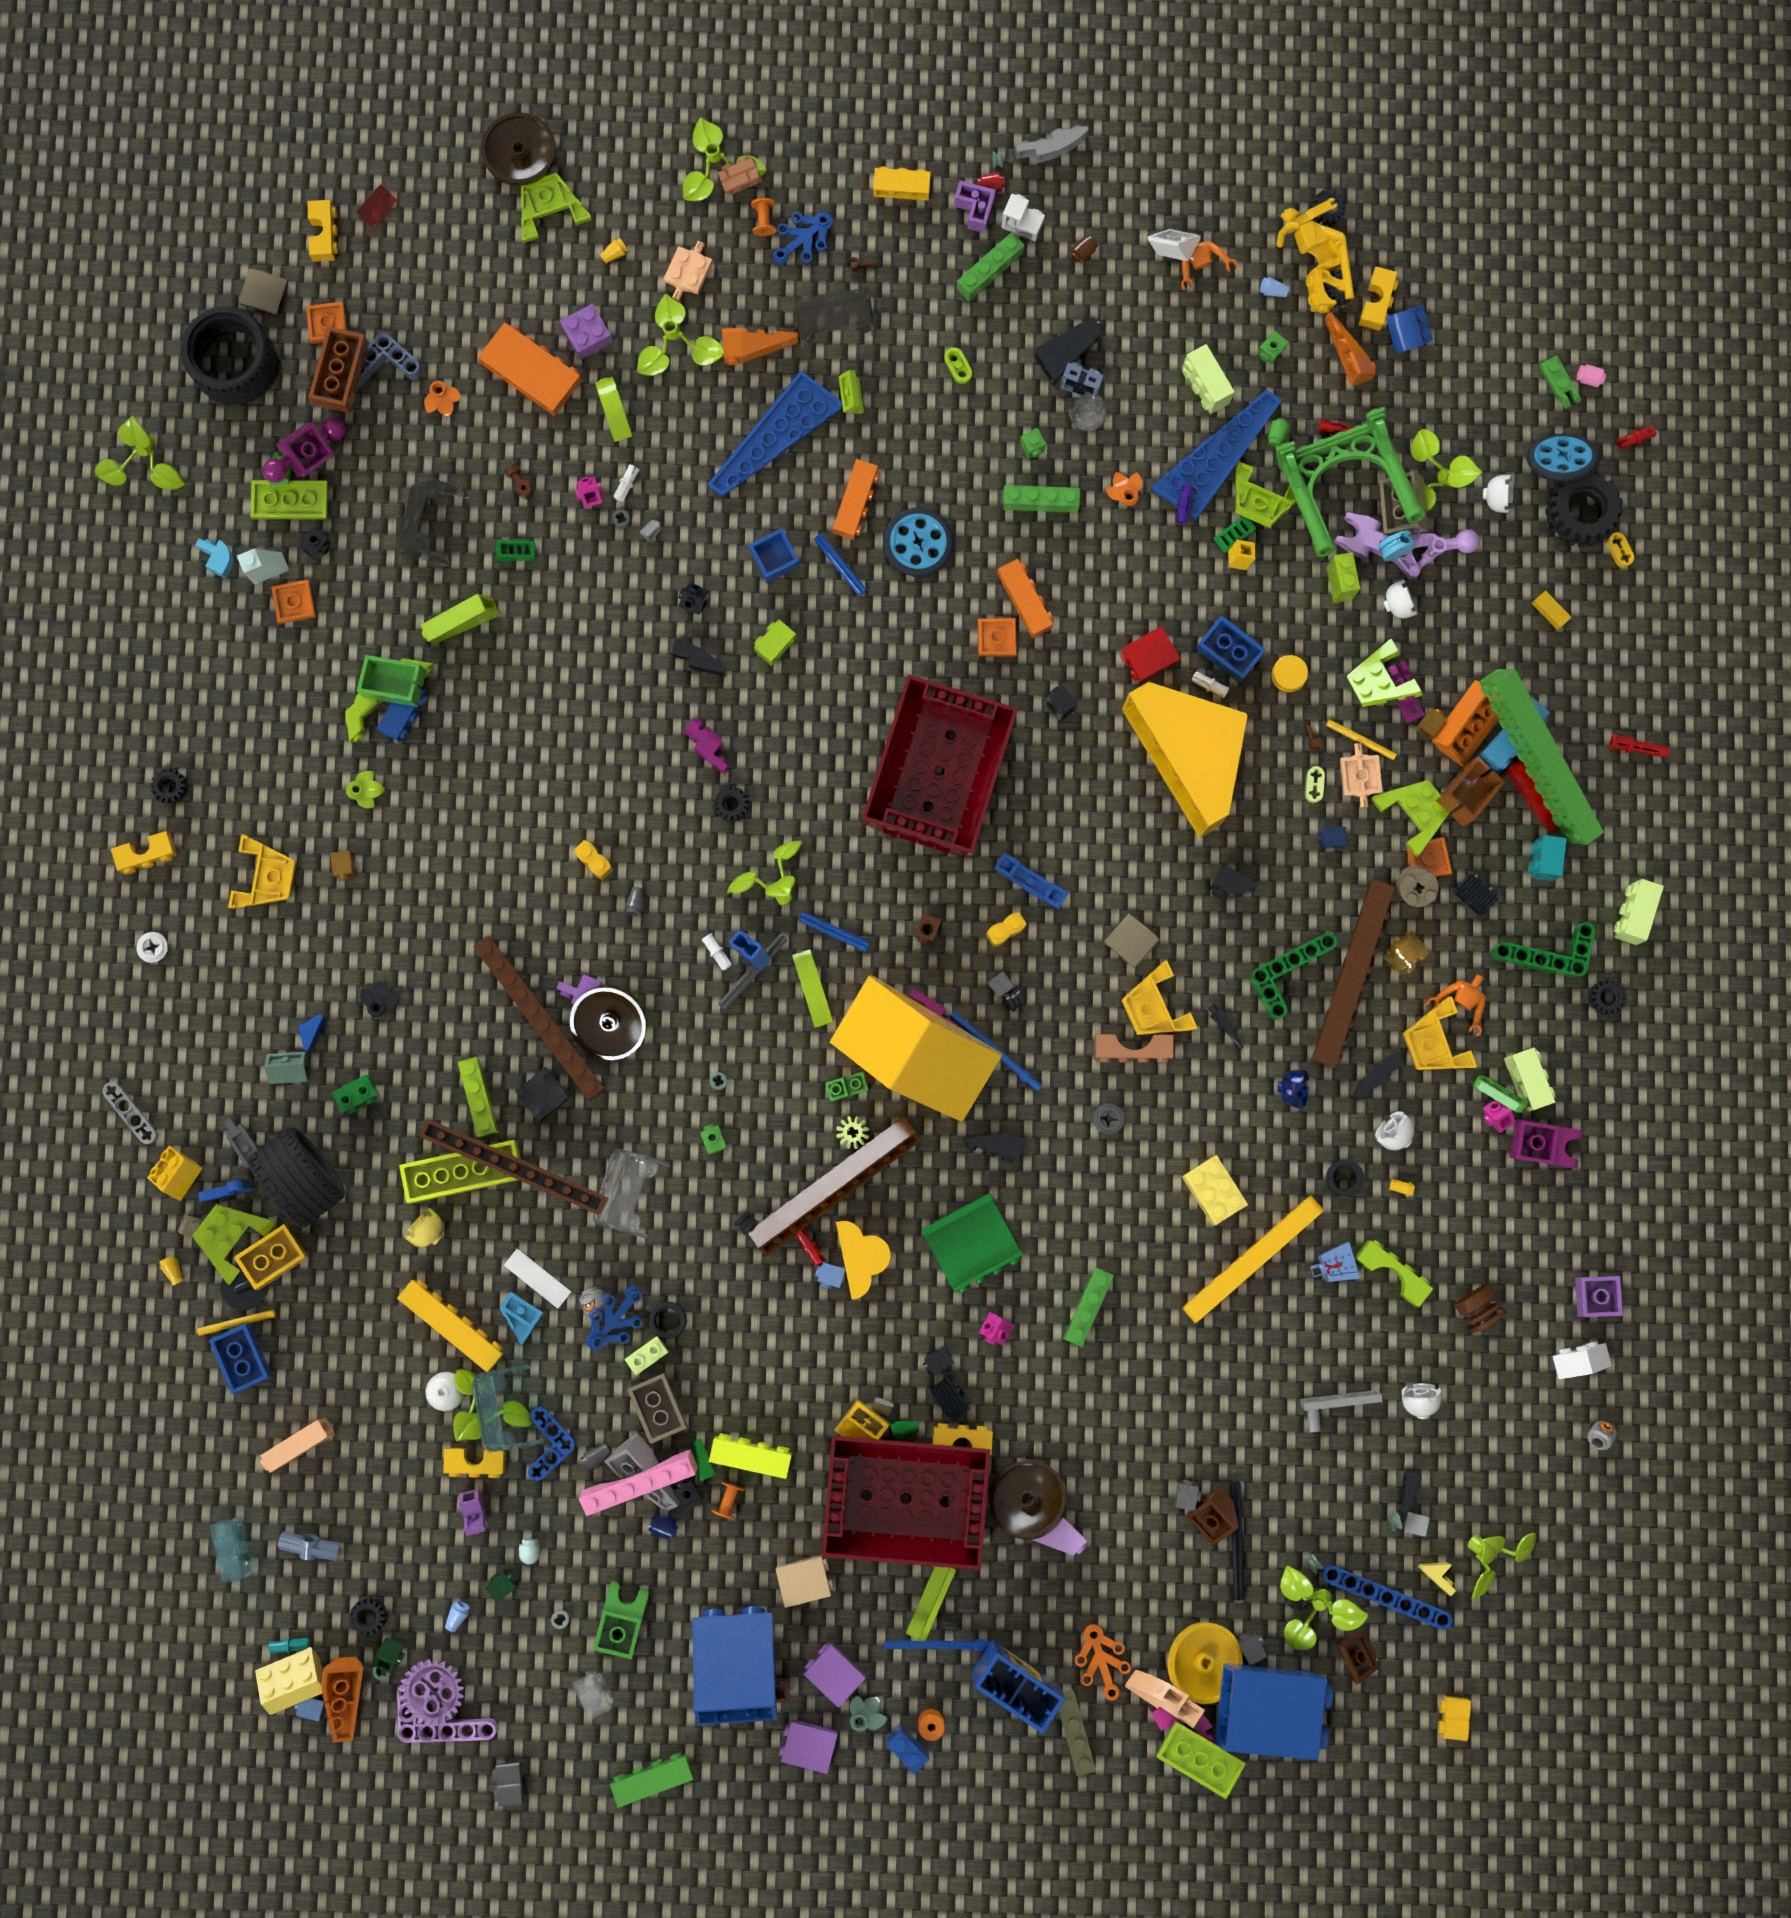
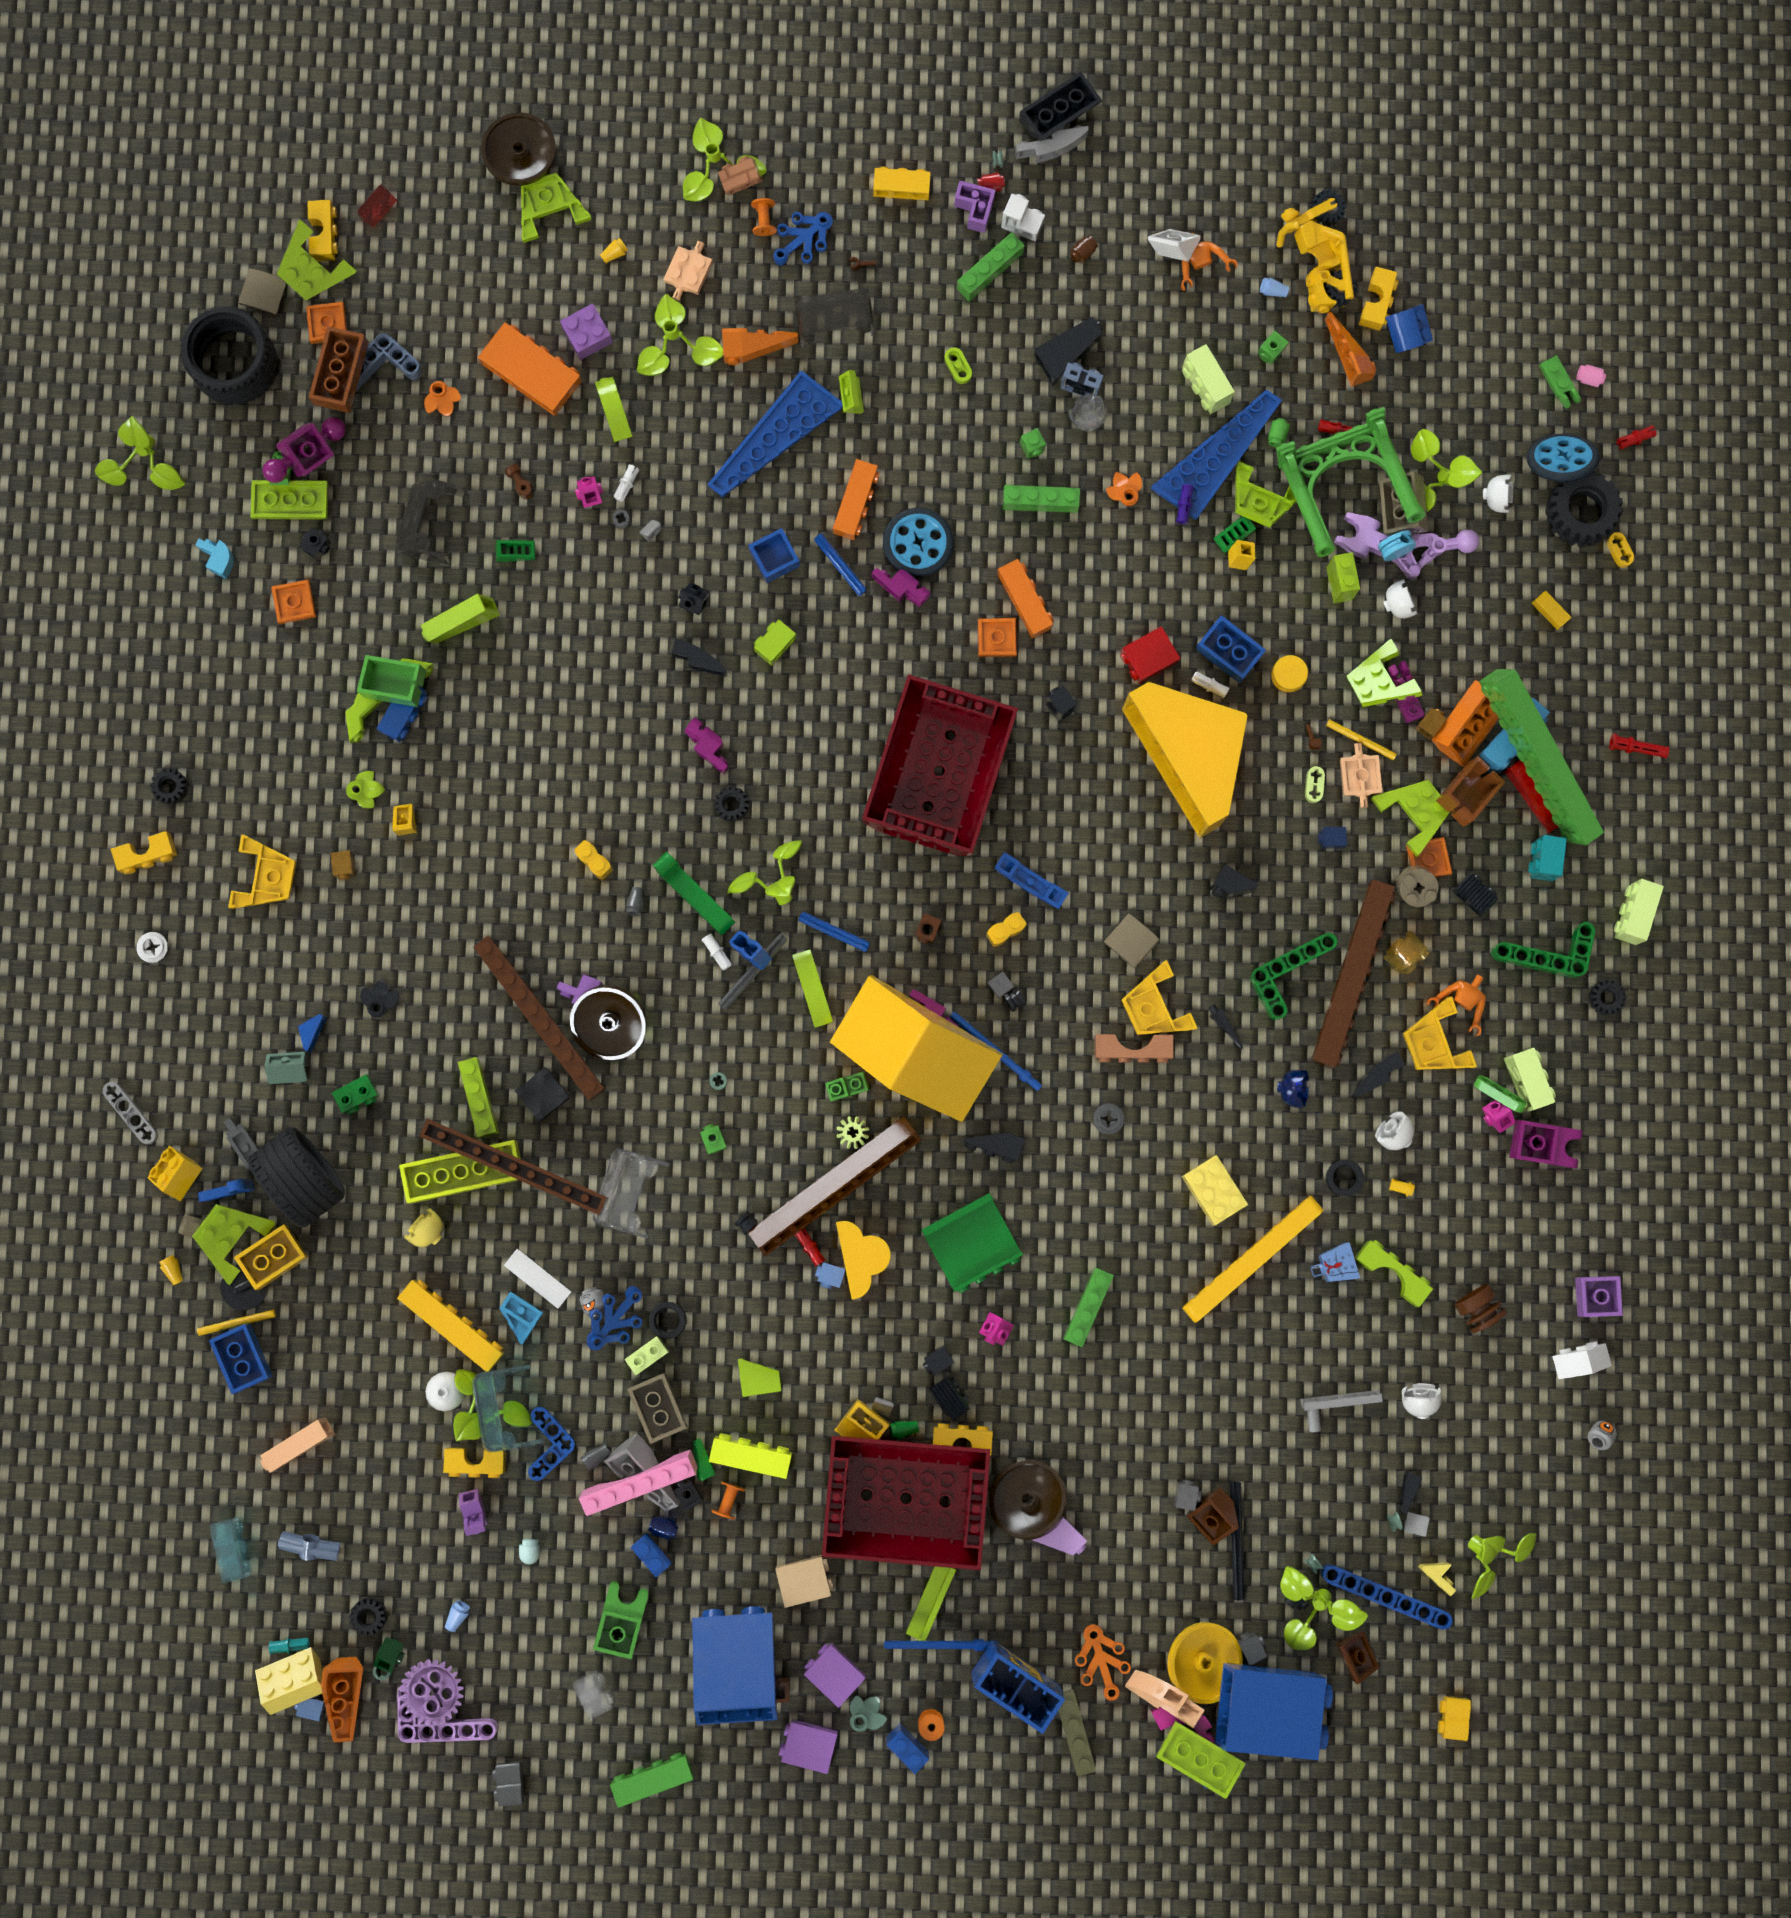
light aqua slope [237,548,289,585] -> none
dark green brick [485,1570,518,1603] -> none
light grey bush [551,1610,570,1629] -> none
none -> lime wing [276,219,357,300]
none -> yellow slope [392,804,417,836]
none -> blue brick [631,1533,672,1577]
none -> green beam [653,851,736,936]
none -> lime slope [738,1359,782,1397]
none -> magenta plate [872,567,931,607]
none -> black slope [1019,72,1102,141]

